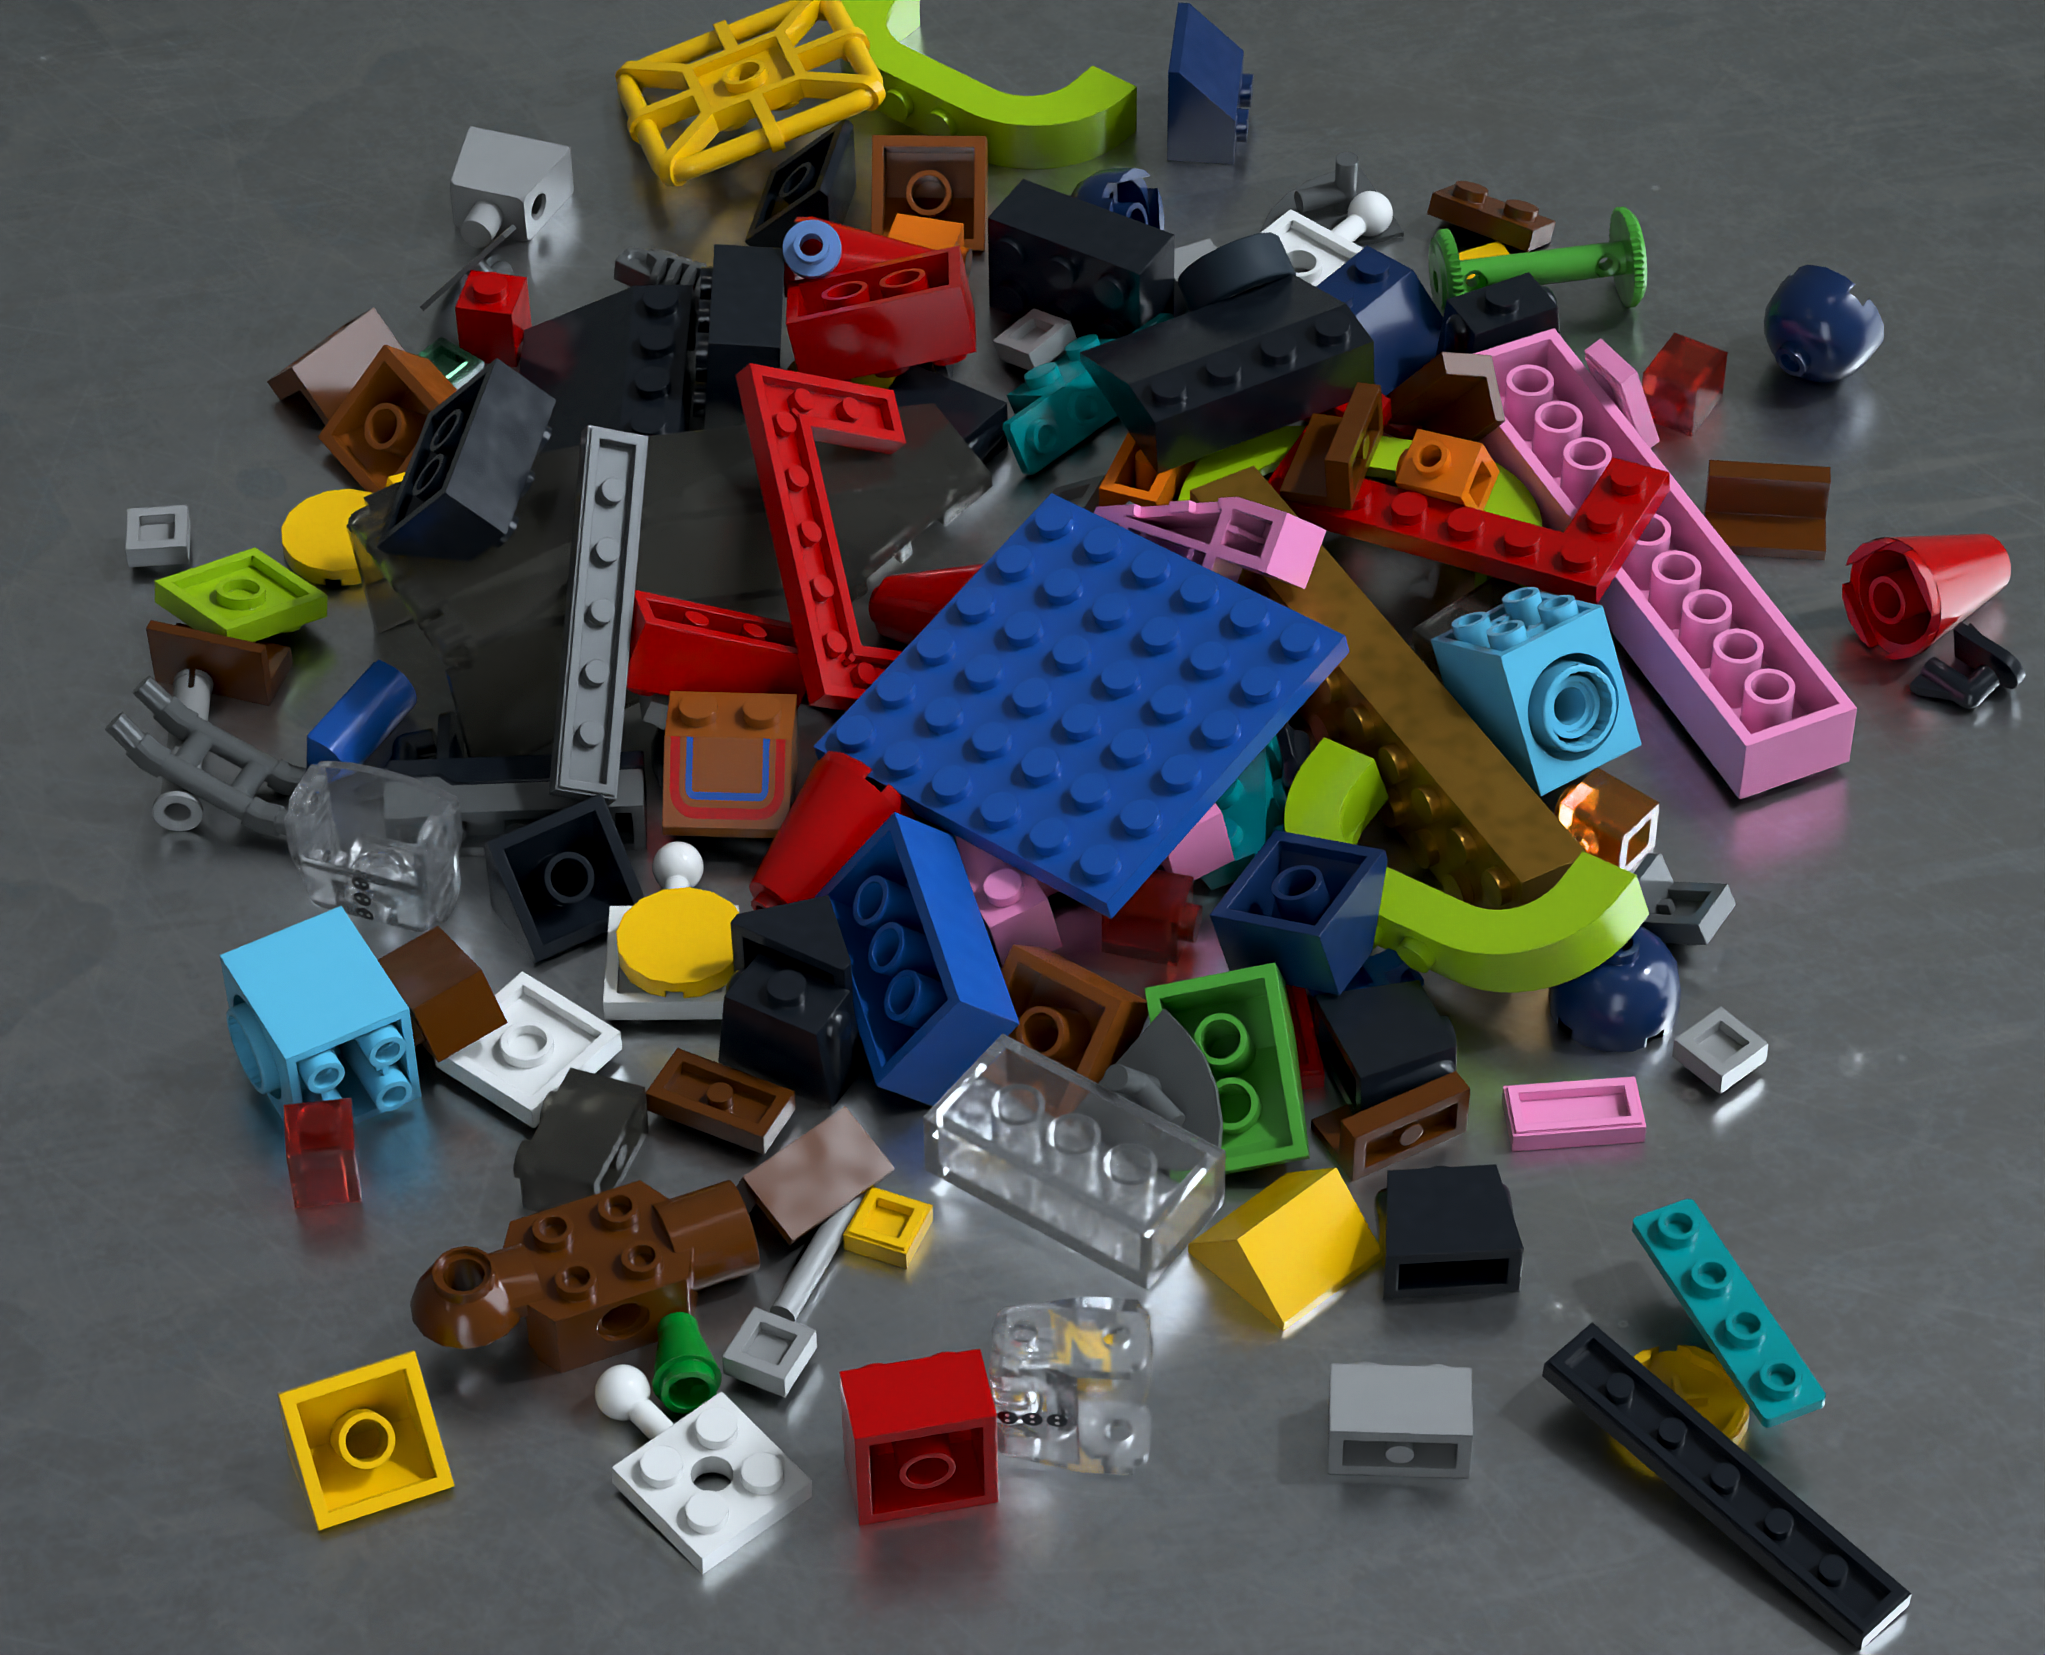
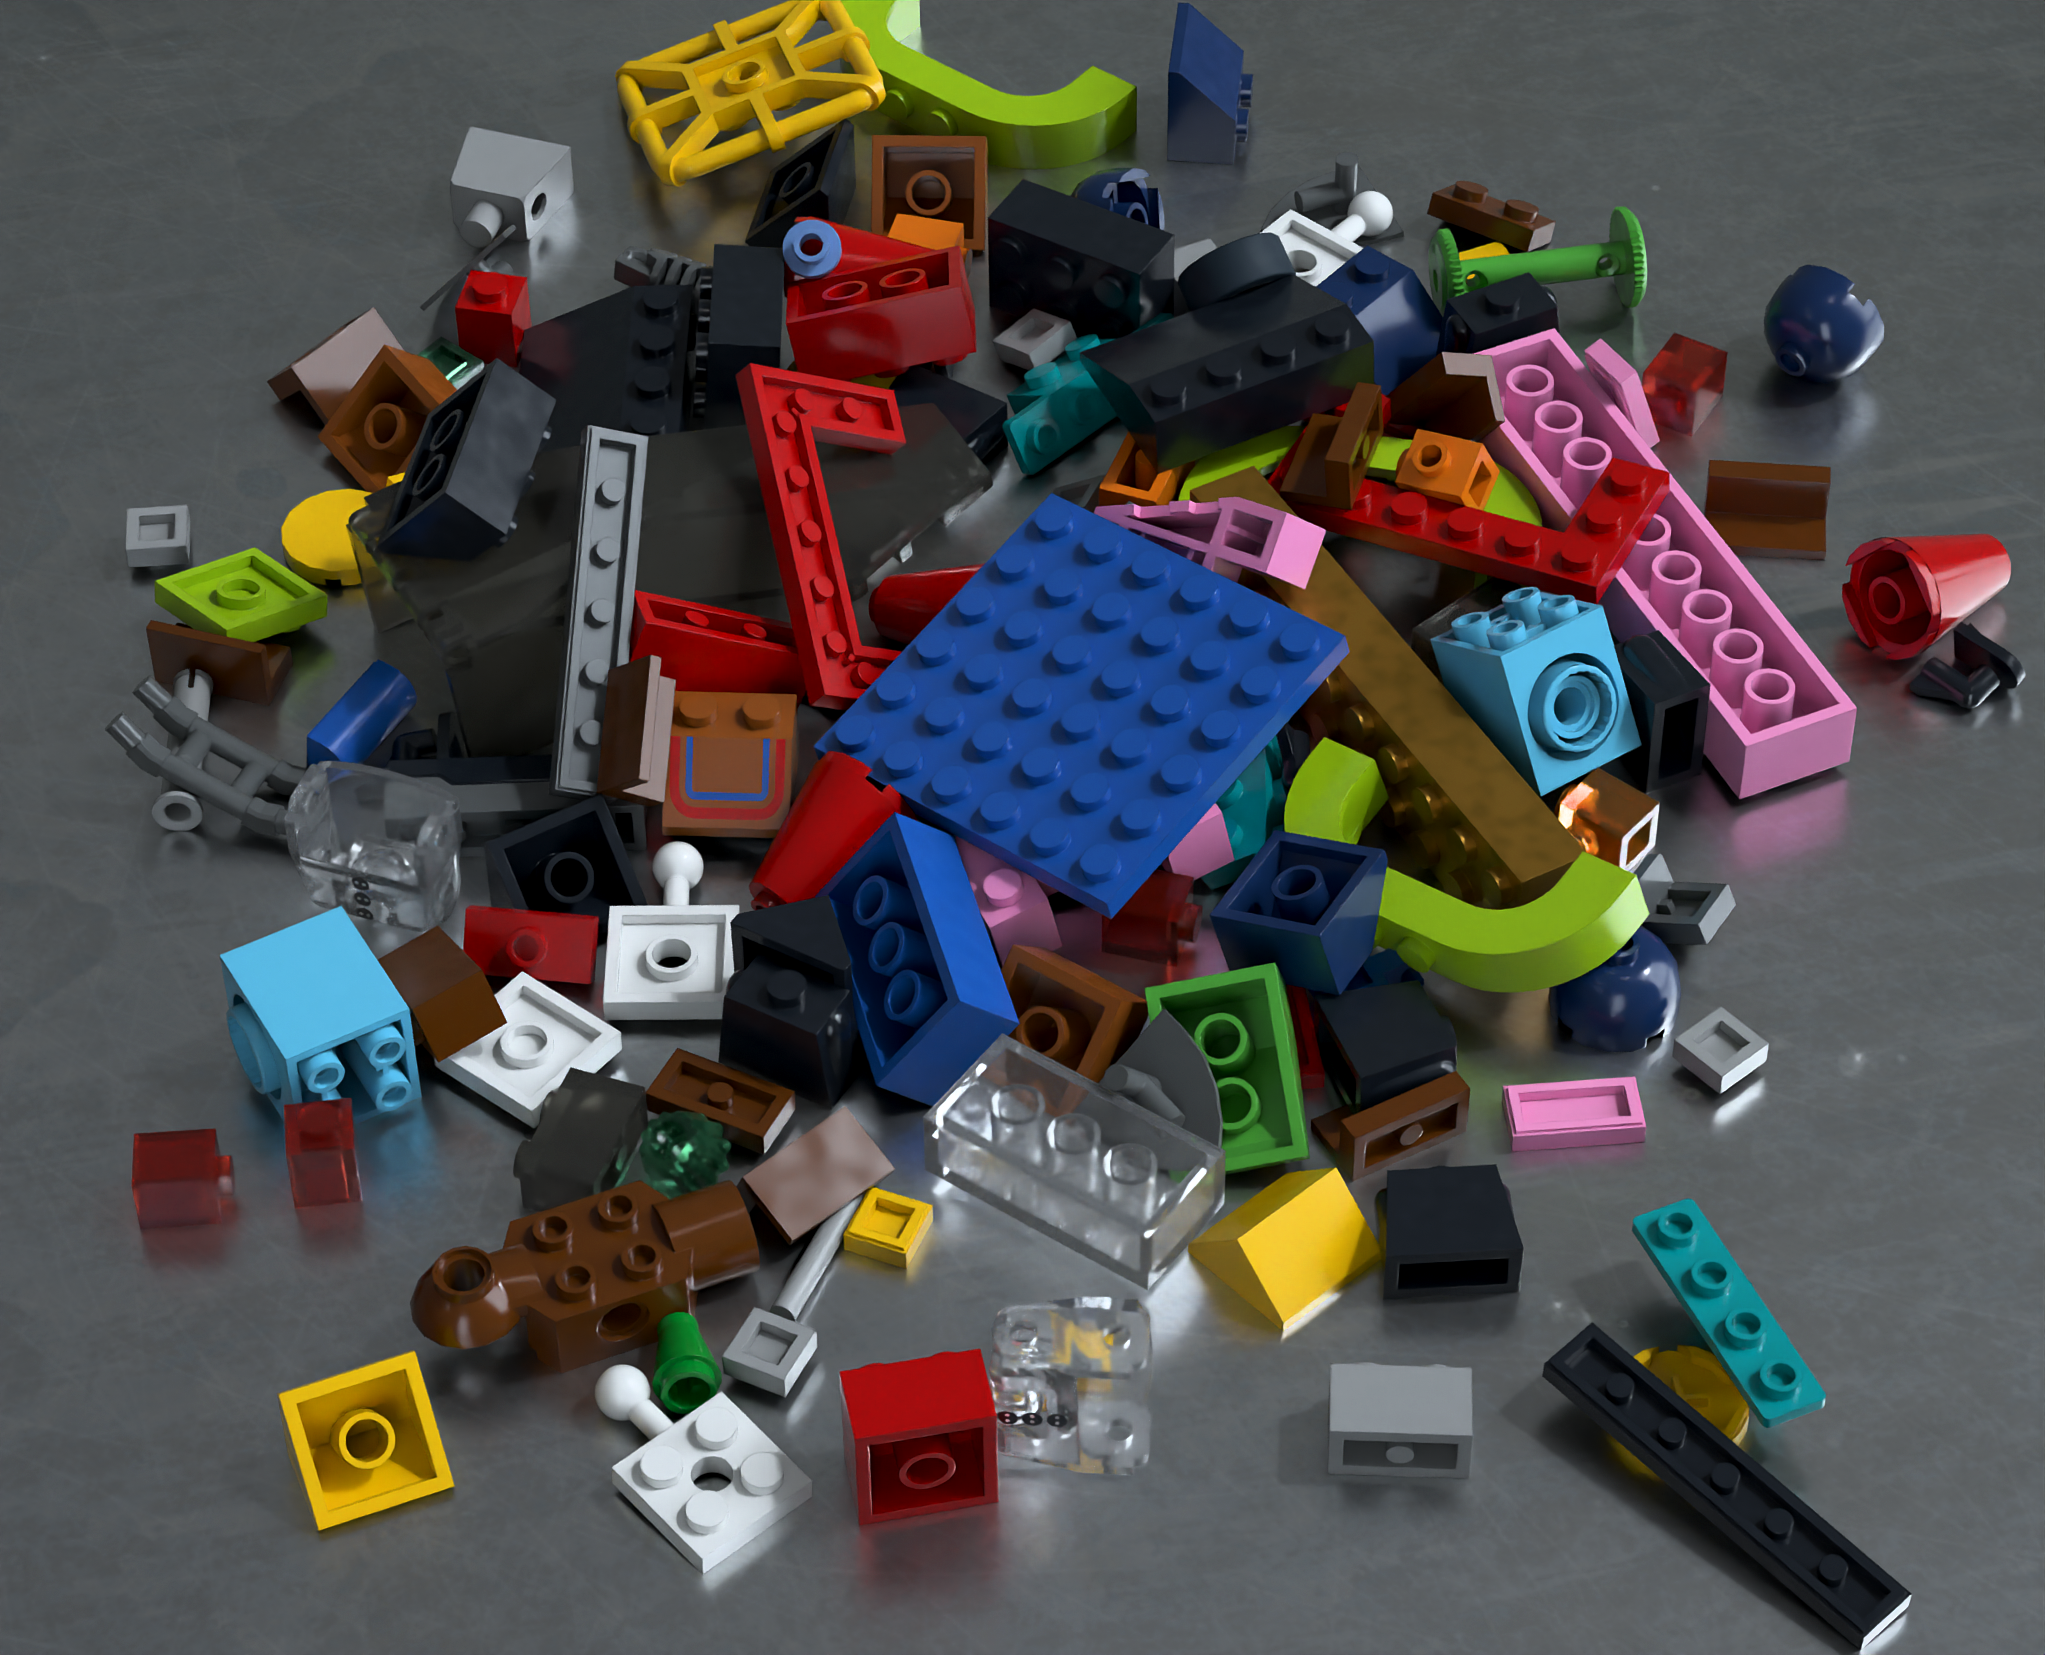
yellow tile [616,887,739,998] -> none
none -> clear red brick [131,1128,235,1229]
none -> red plate [463,905,599,984]
none -> reddish brown panel [596,655,676,807]
none -> clear green piece [639,1111,731,1199]
none -> black torso [1614,630,1711,794]

